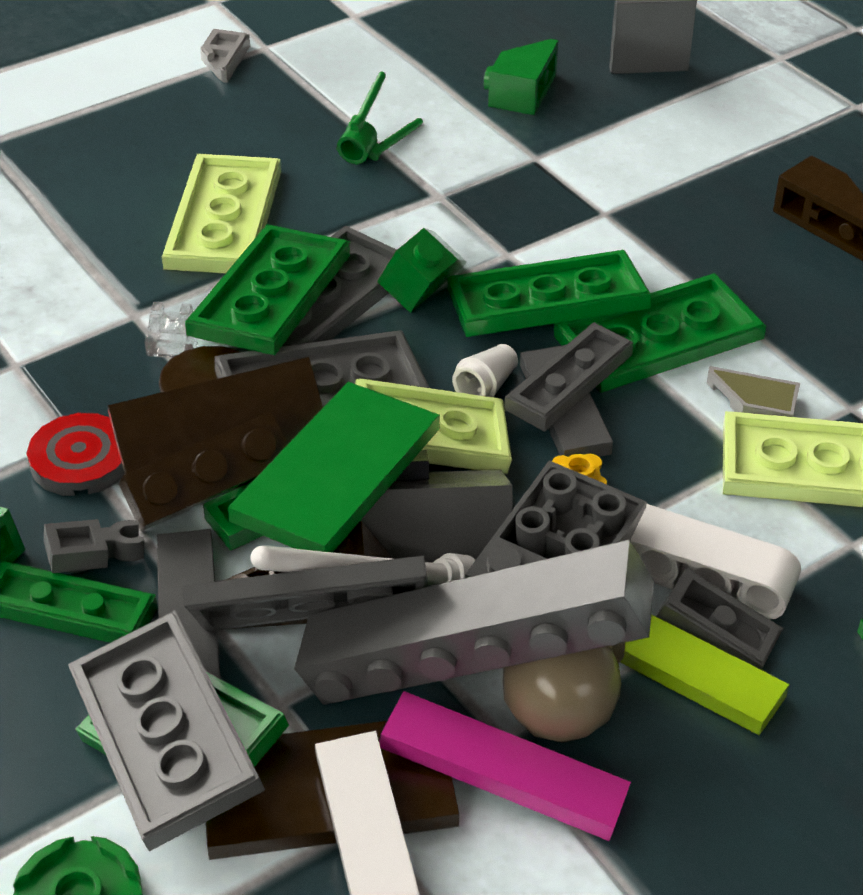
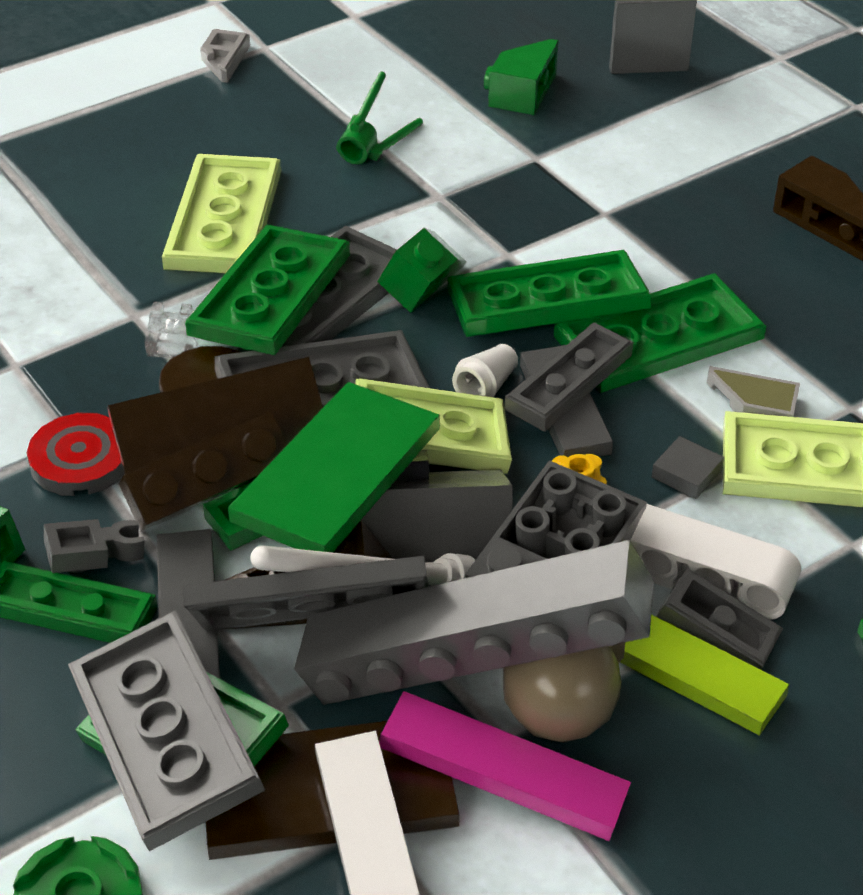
none -> dark grey tile [652,436,724,499]

